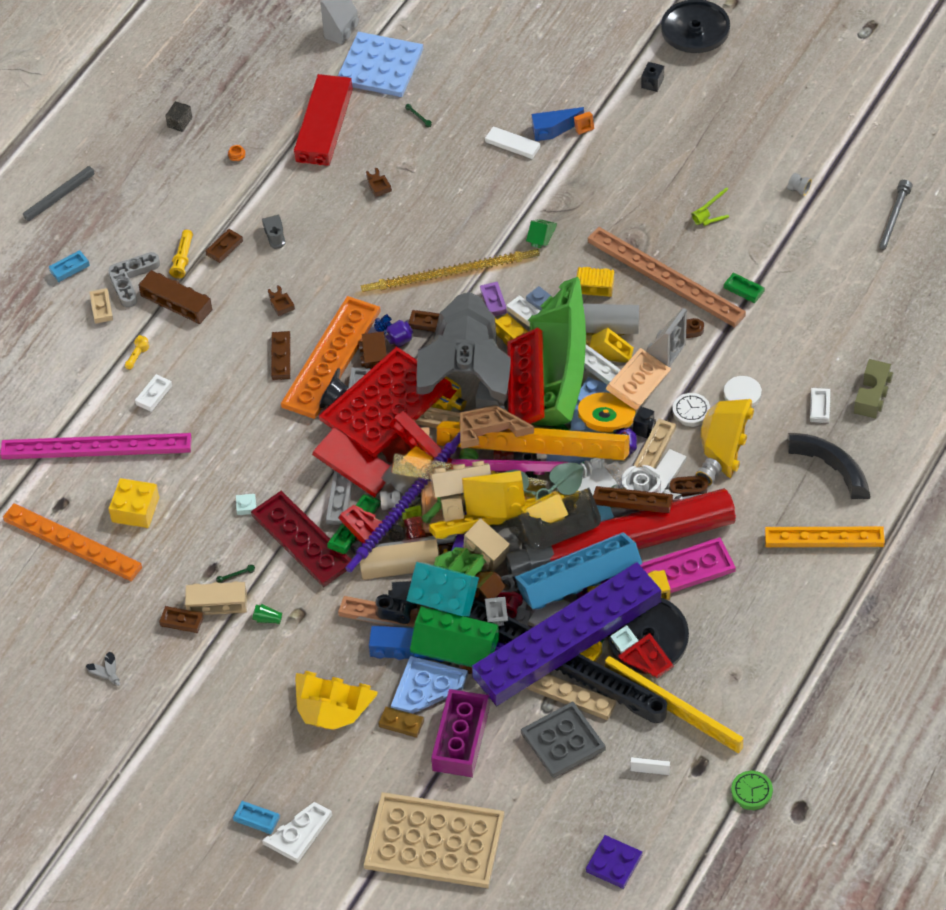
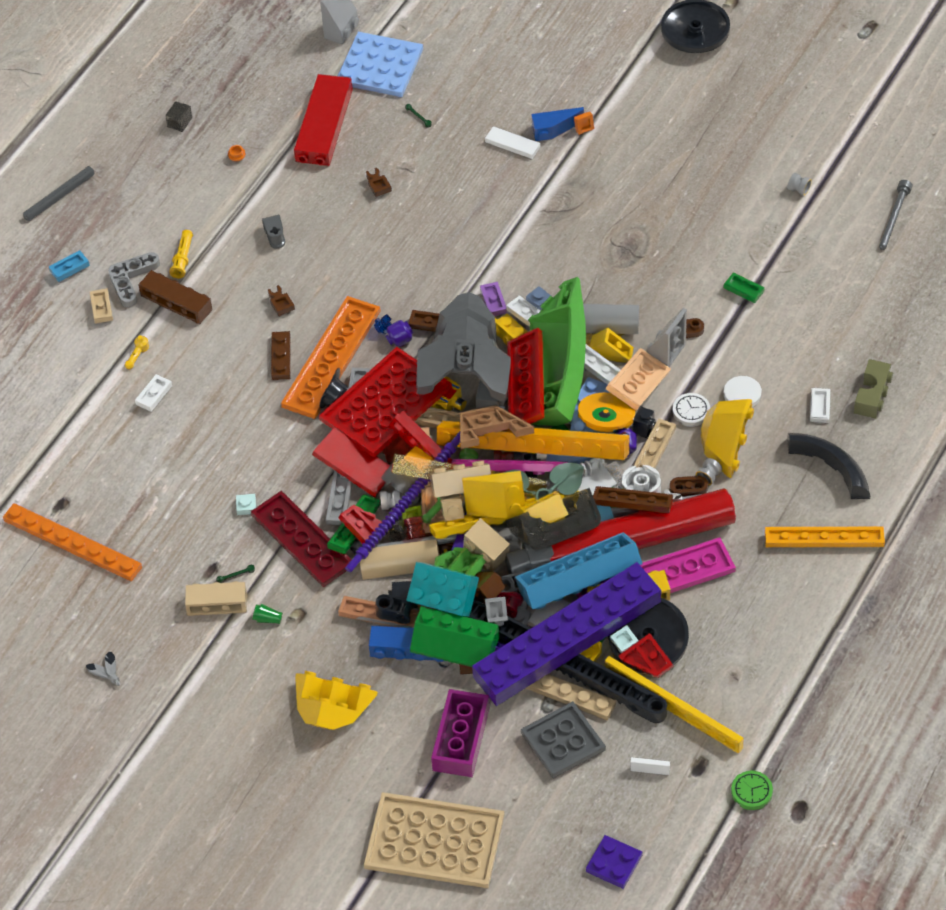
dark pink plate [0,433,192,460] -> none
yellow brick [109,478,160,528] -> none
reddish brown plate [159,606,204,633] -> none
reddish brown plate [205,229,243,263] -> none
dark azure plate [233,801,280,834] -> none
white wing [262,802,332,863] -> none
reddish brown brick [359,331,387,370] -> none
clear yellow hose [360,249,540,292] -> none
pearl gold plate [379,706,424,738] -> none
light blue plate [391,656,468,714] -> none
green slope [526,219,557,248] -> none
yellow brick [576,267,614,297] -> none
nougat plate [588,227,746,328] -> none
black brick [641,62,665,92] -> none
white tile [656,449,686,493] -> none
lime plant [691,188,729,226] -> none

